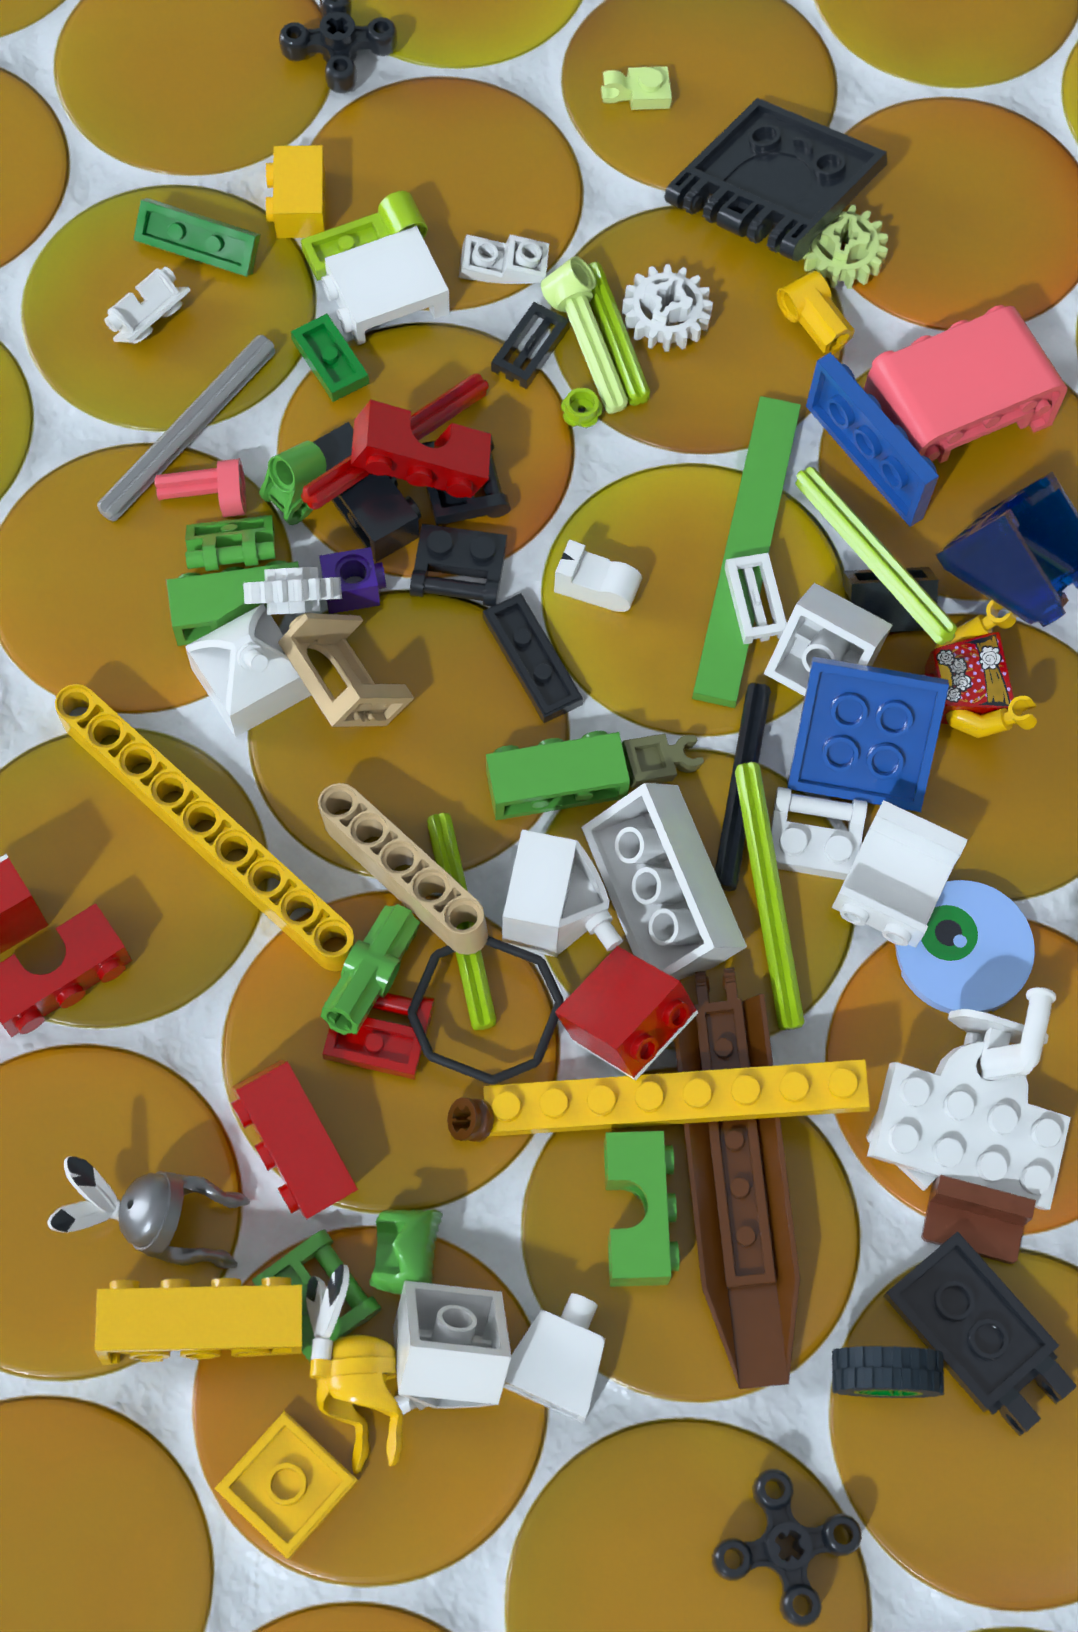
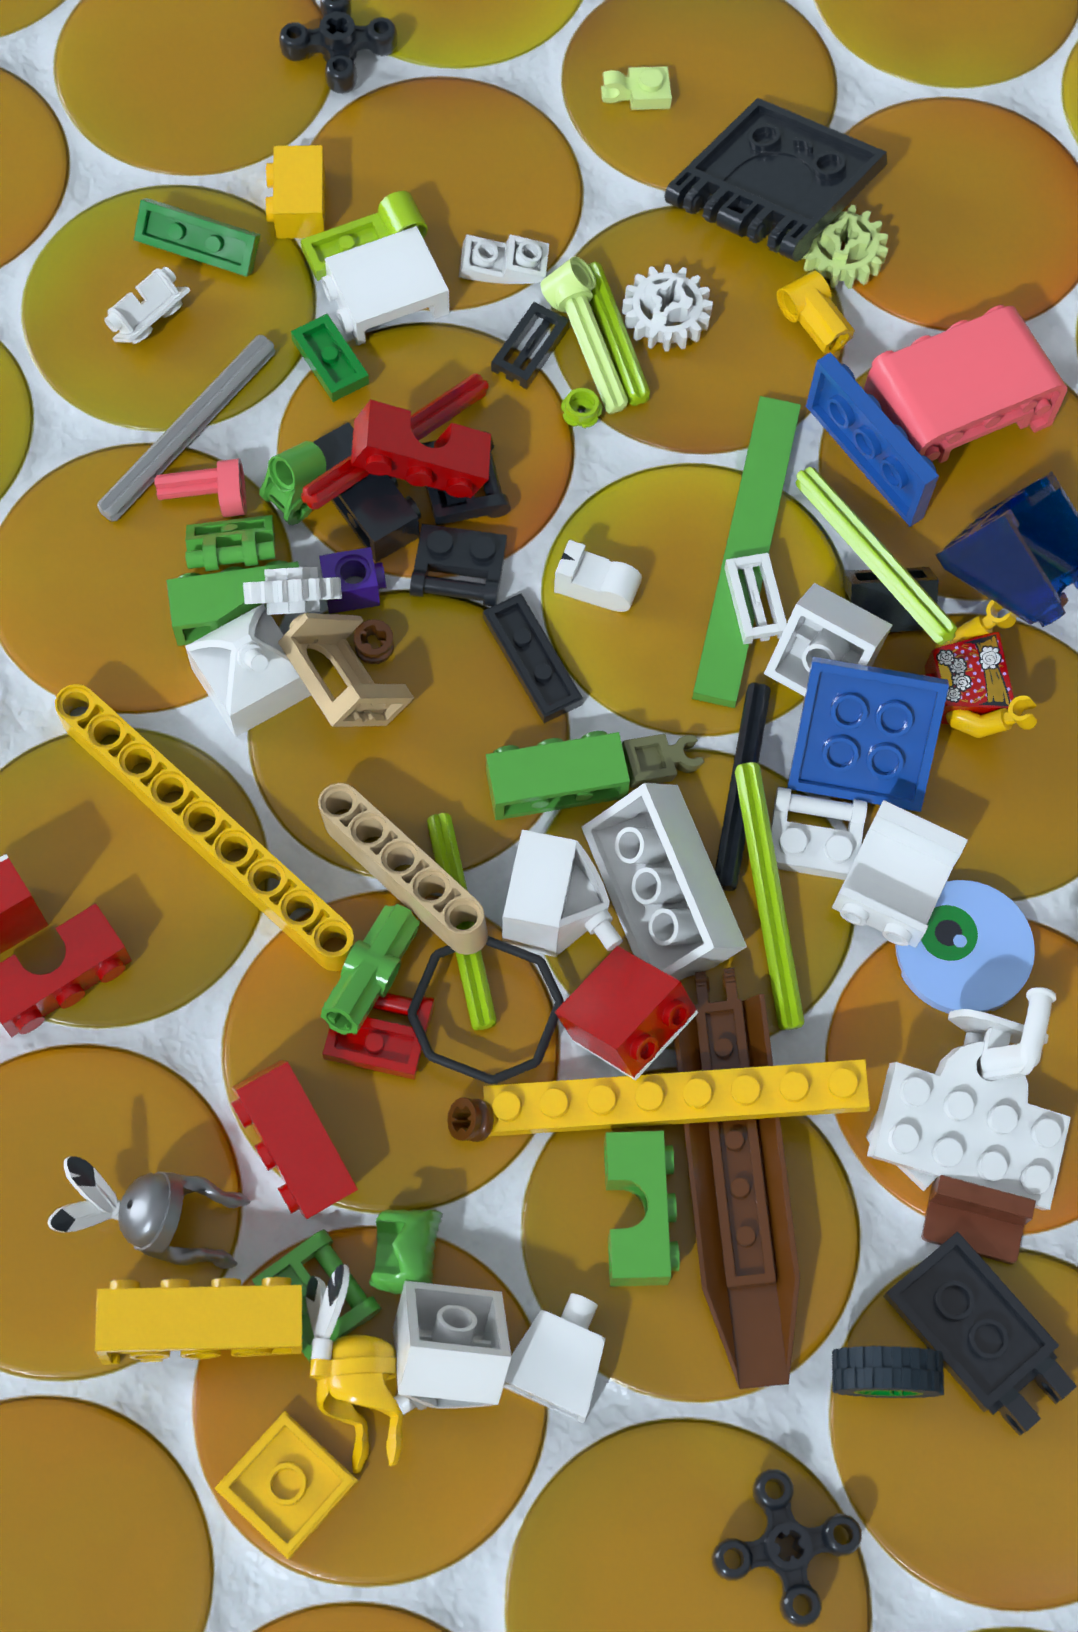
none -> reddish brown bush [354,619,394,664]

